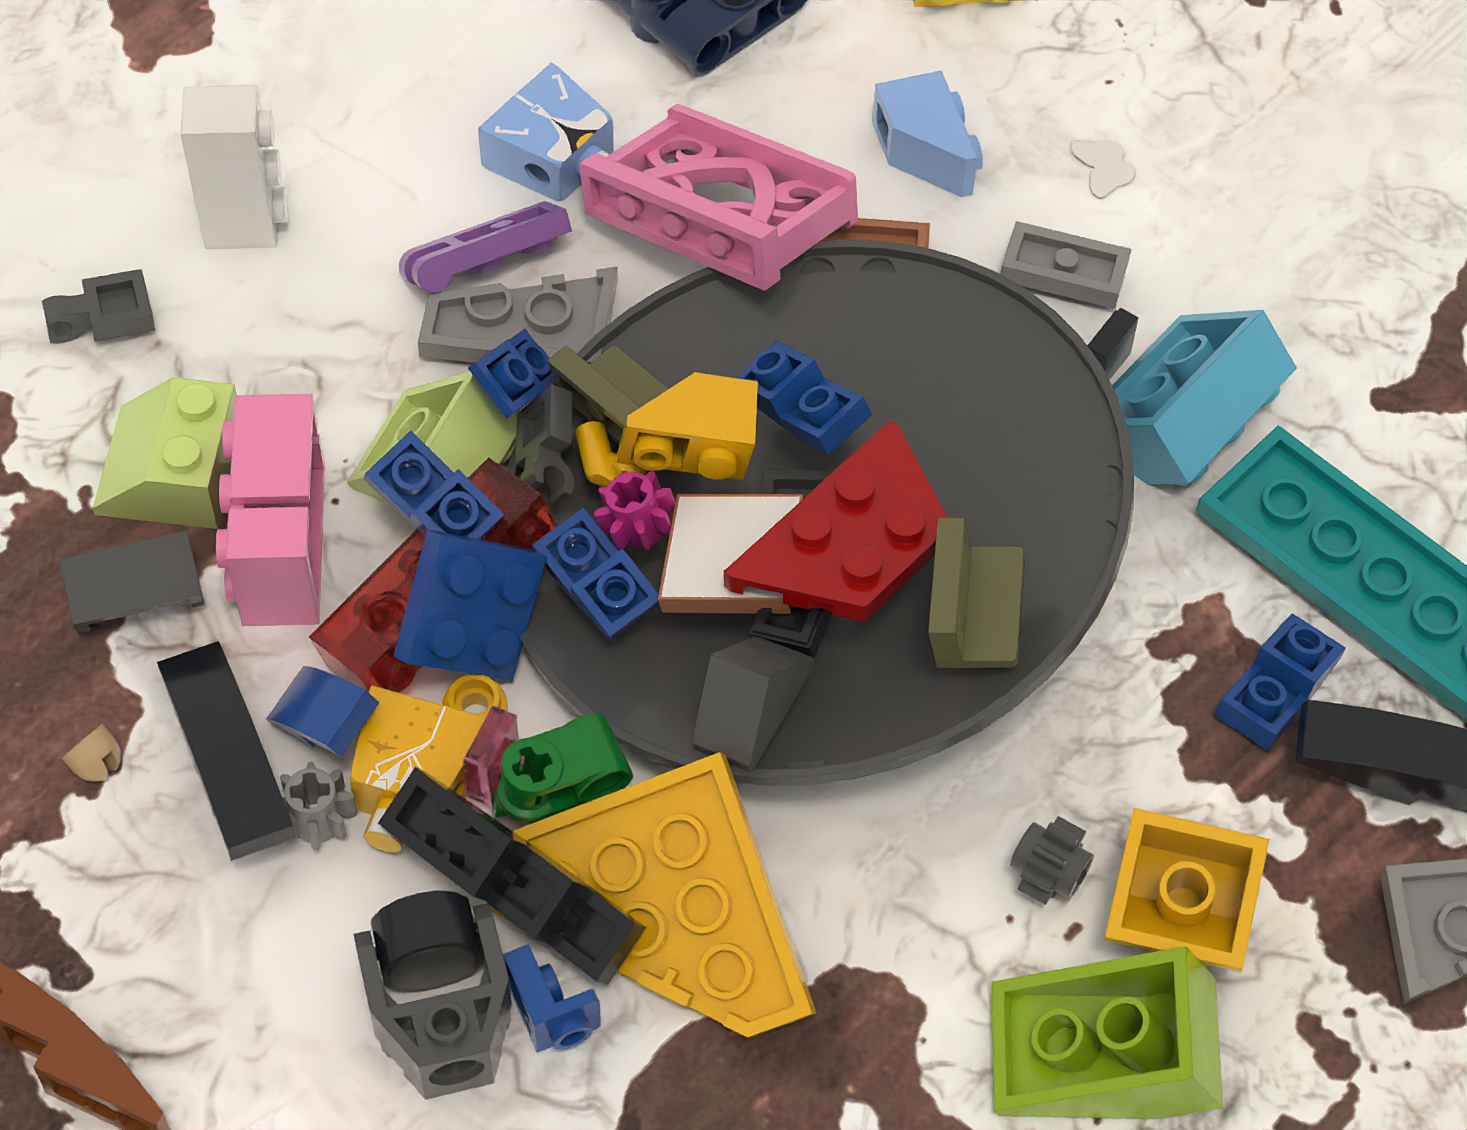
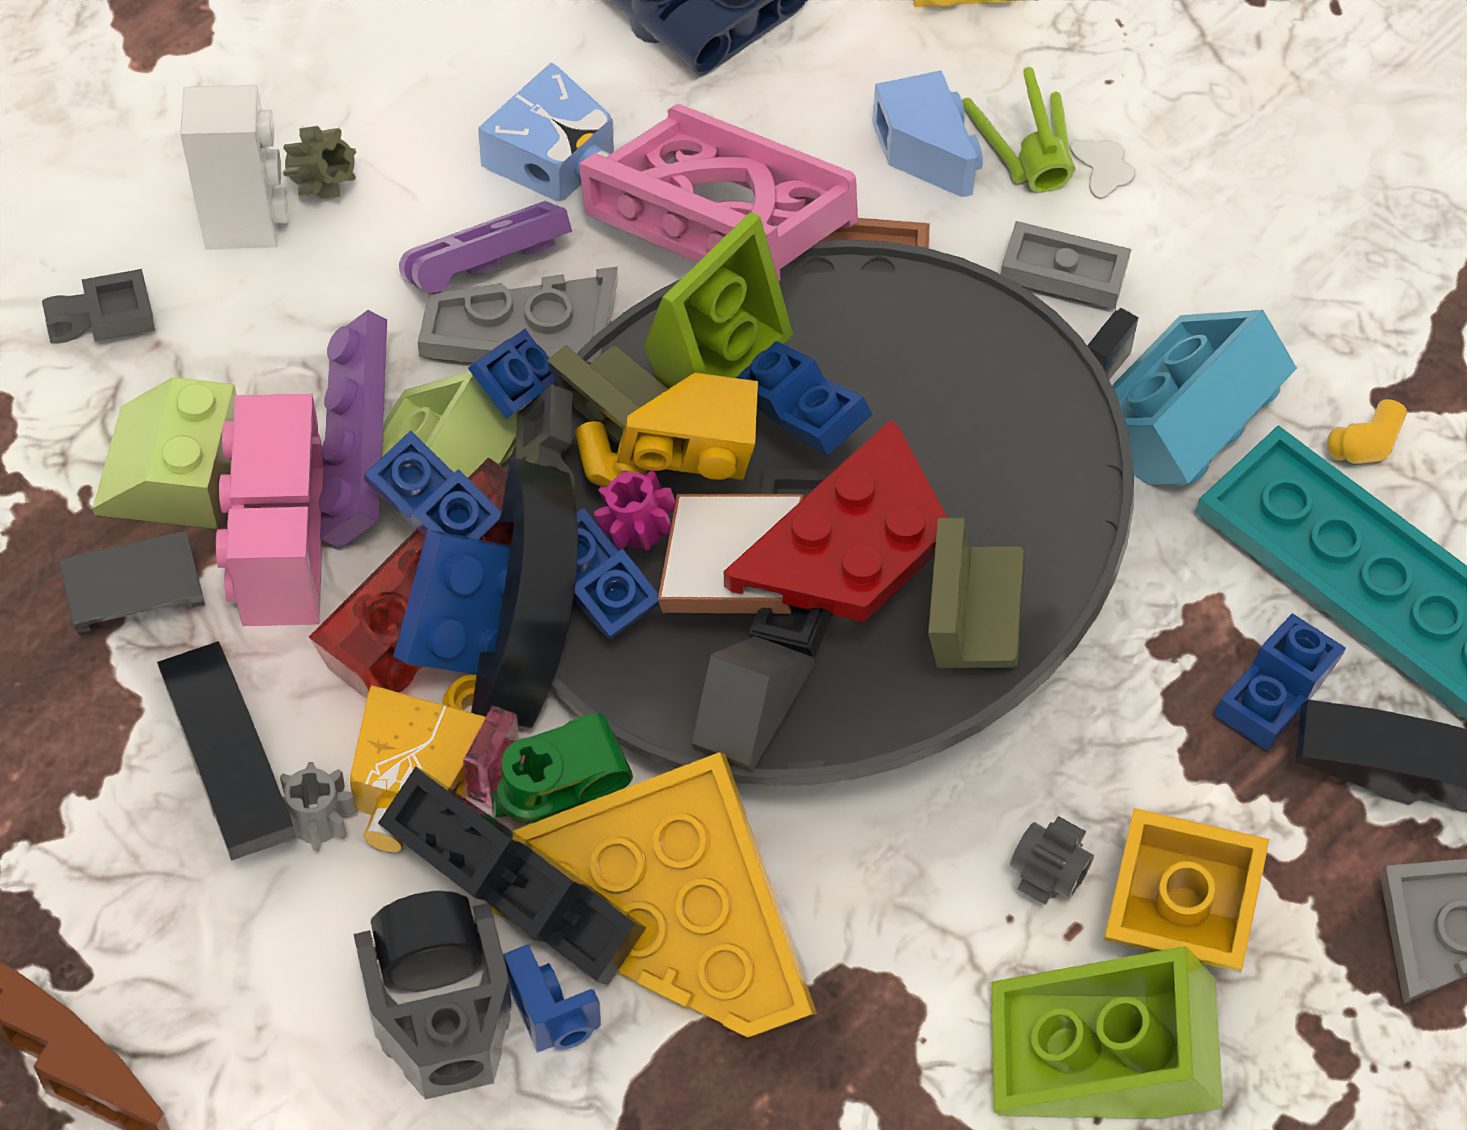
tan hinge [61,724,121,781] -> none
blue slope [266,666,380,757] -> none
none -> olive gear [282,126,357,199]
none -> medium lavender plate [319,310,387,548]
none -> black slope [471,458,578,729]
none -> lime slope [644,211,794,389]
none -> lime plant [962,67,1076,192]
none -> yellow arm [1327,399,1407,464]

